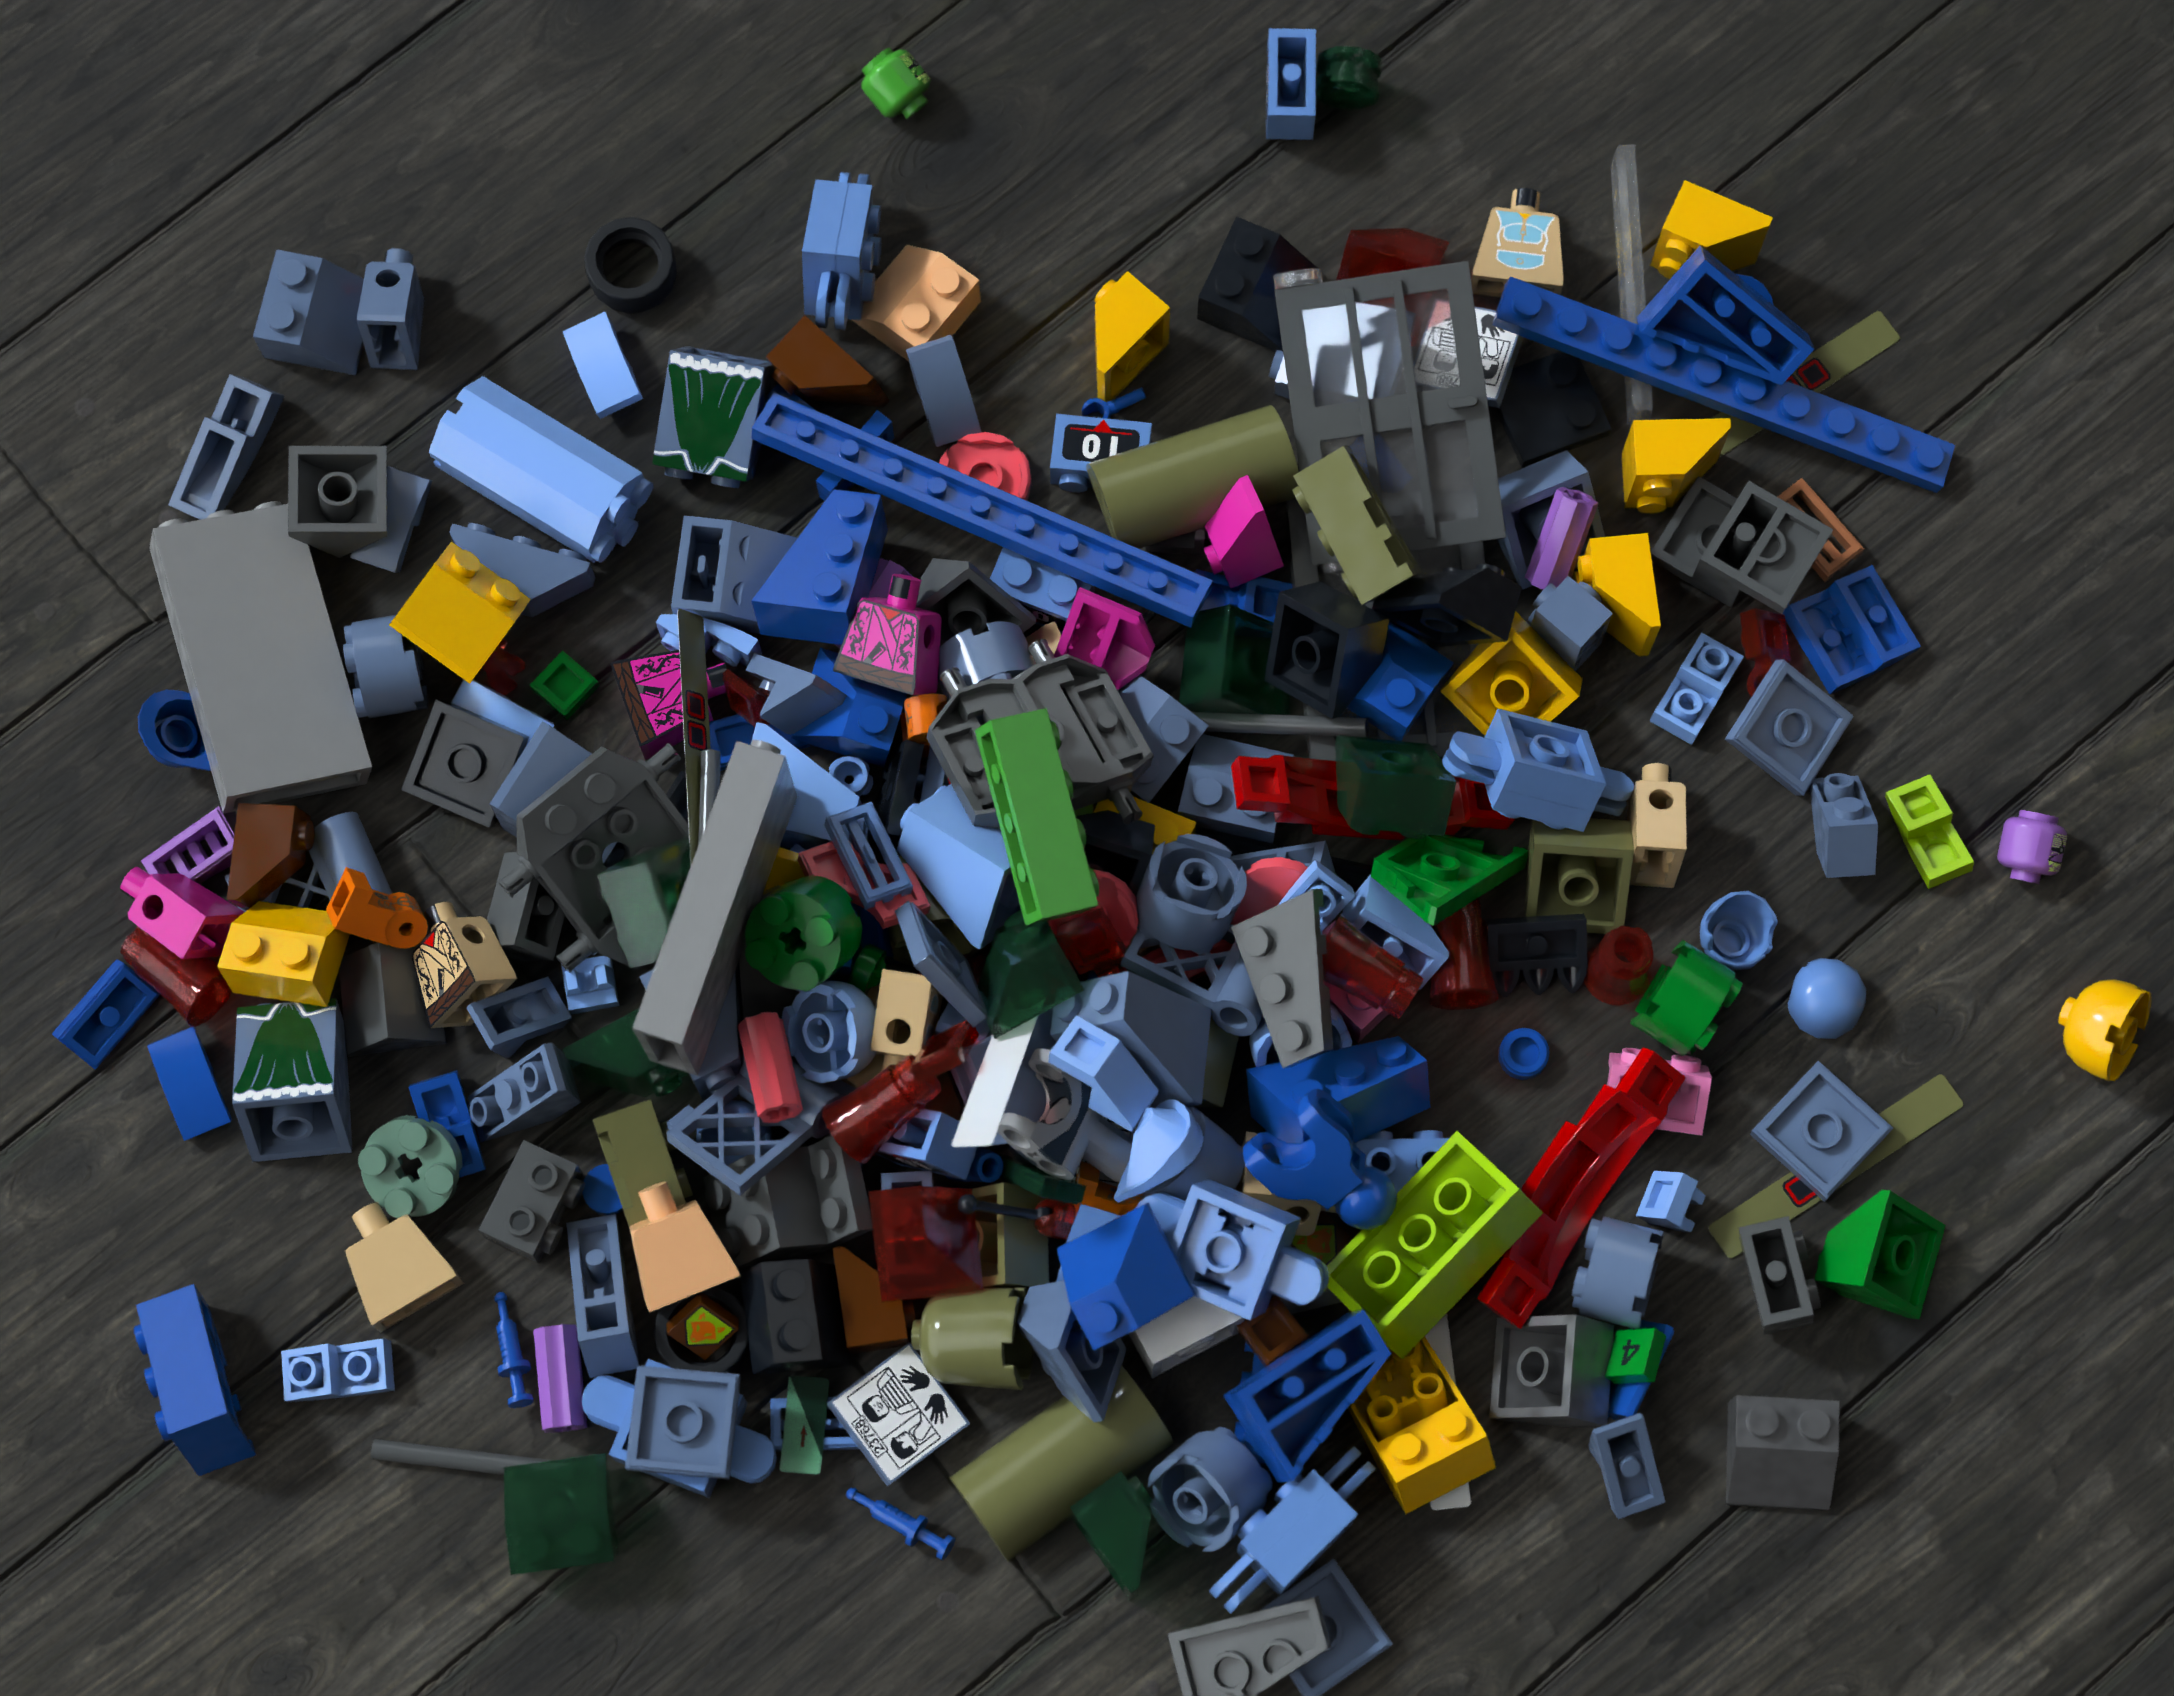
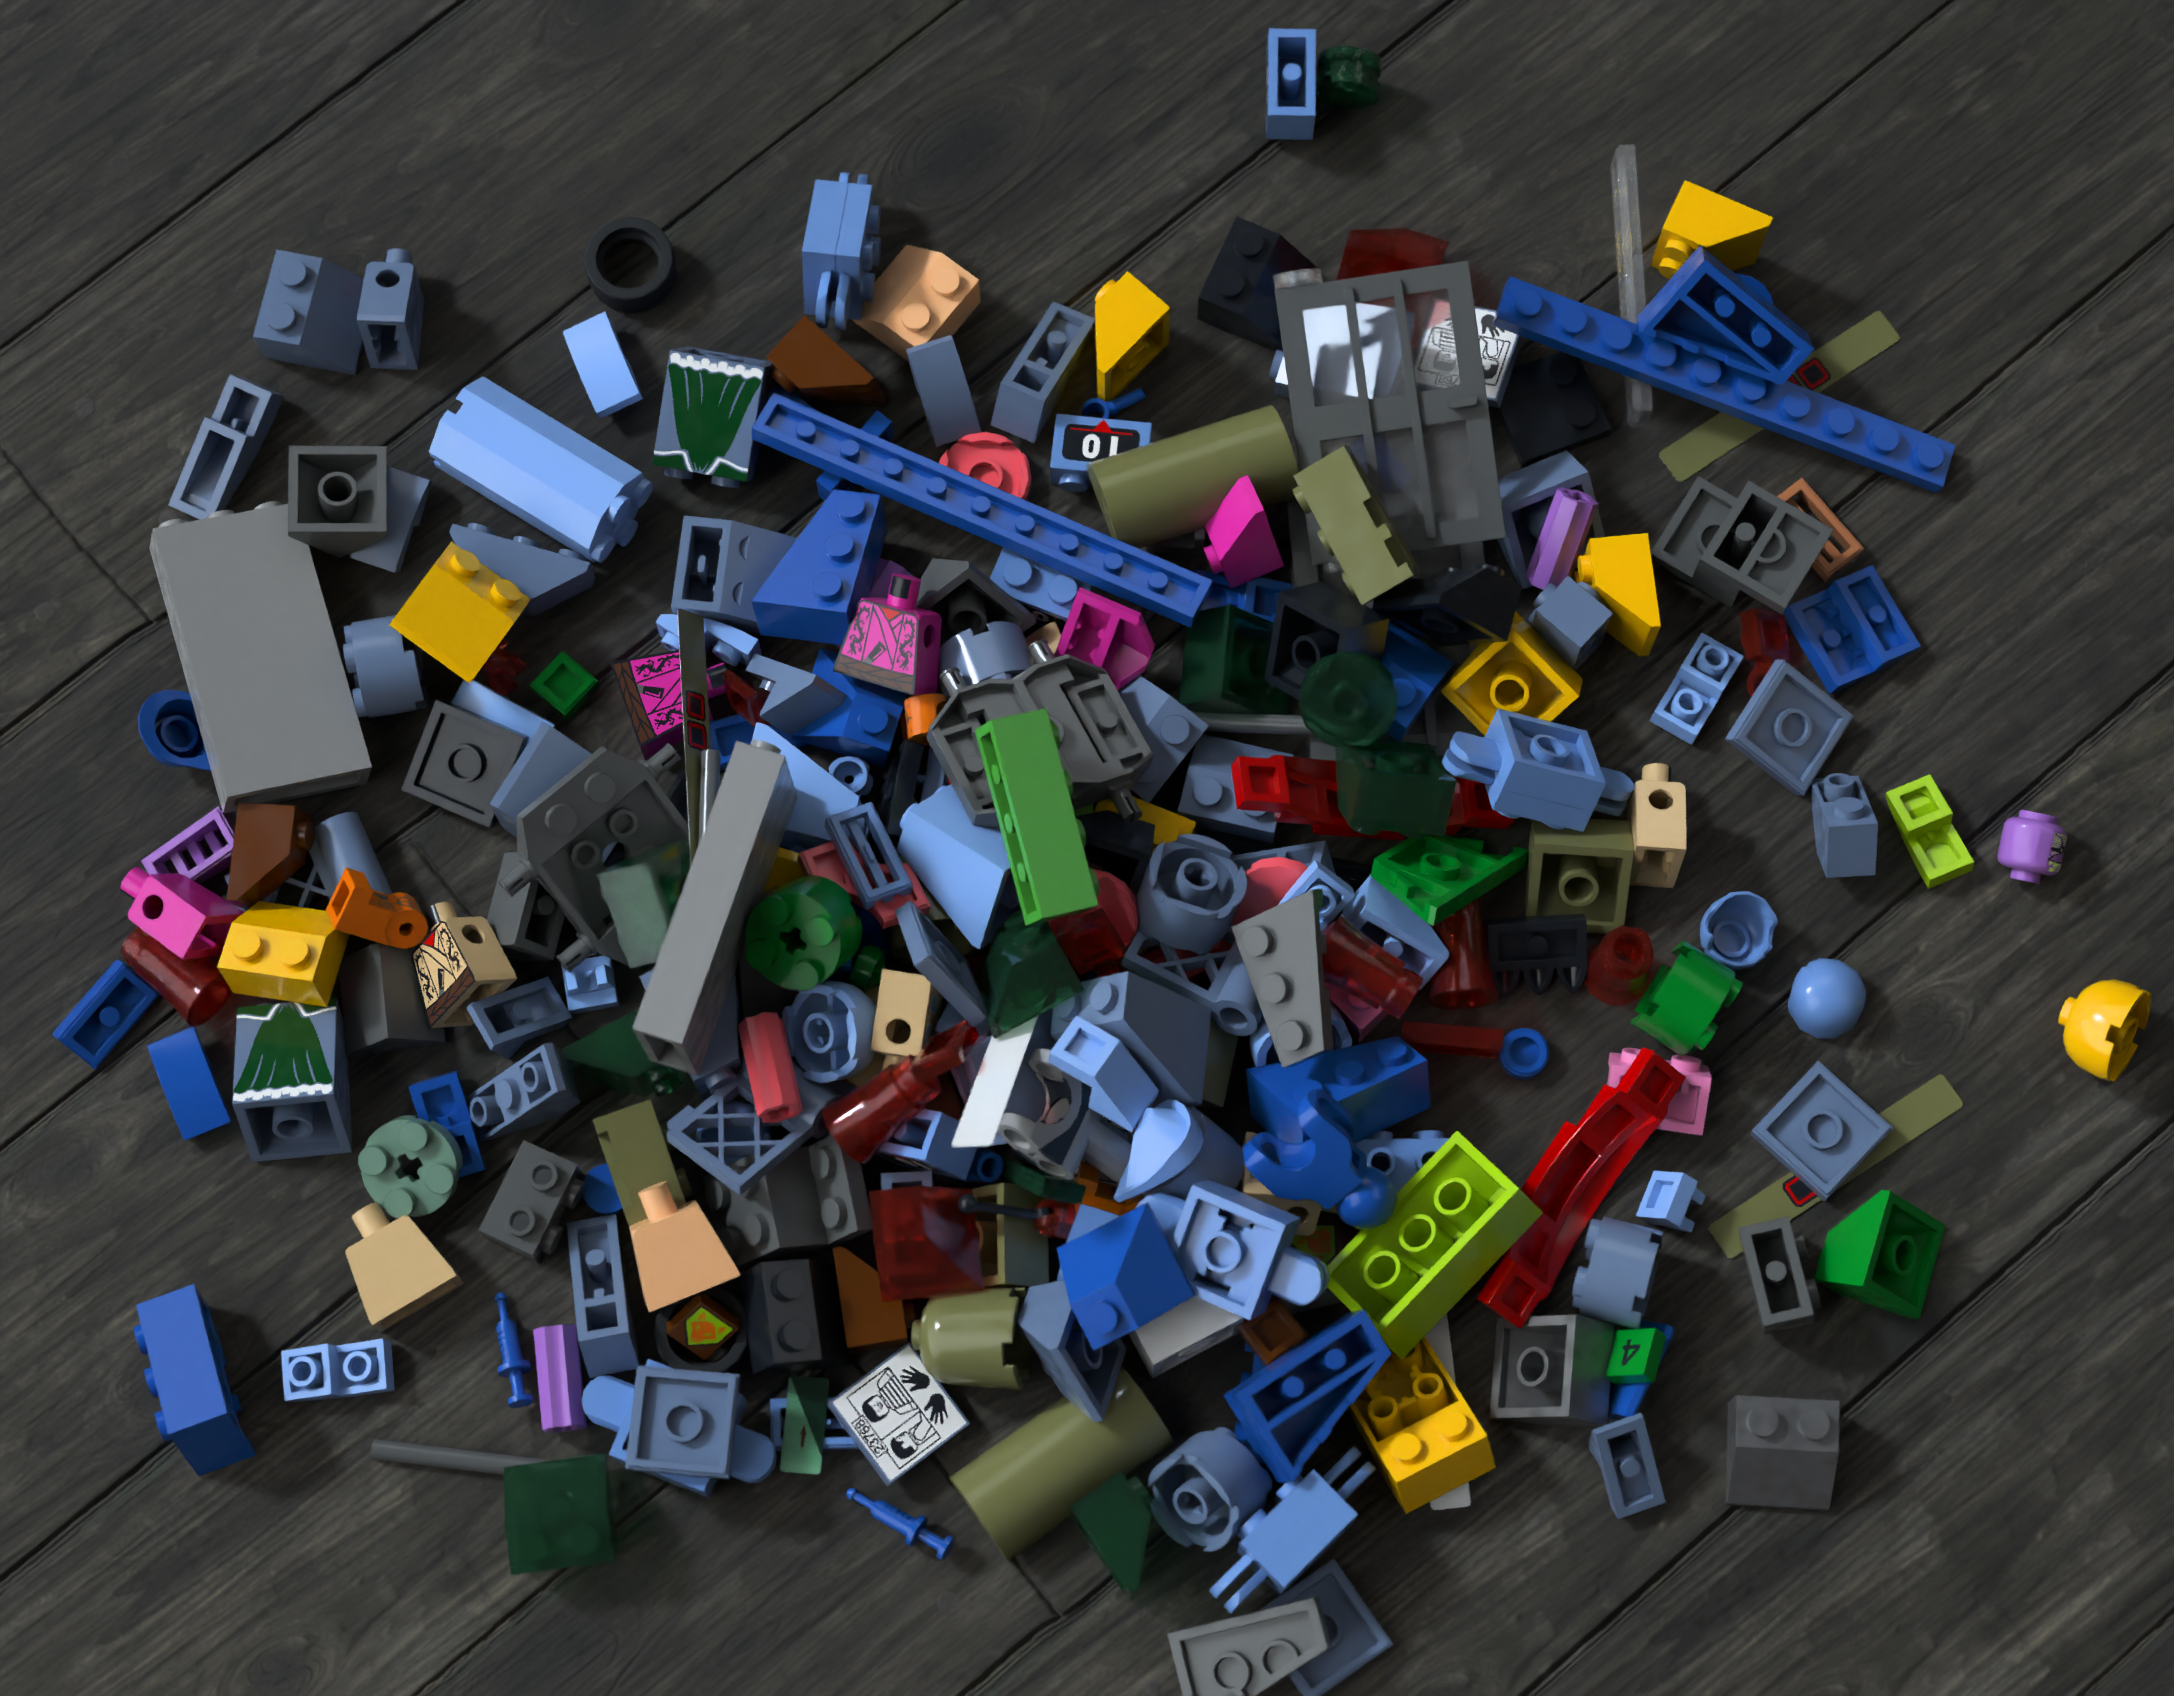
bright green head [861,47,930,119] -> none
tan torso [1471,188,1563,297] -> none
yellow slope [1622,418,1731,513] -> none
none -> sand blue slope [991,301,1095,443]
none -> clear green tile [1299,651,1398,748]
none -> clear red tile [1400,1021,1503,1059]

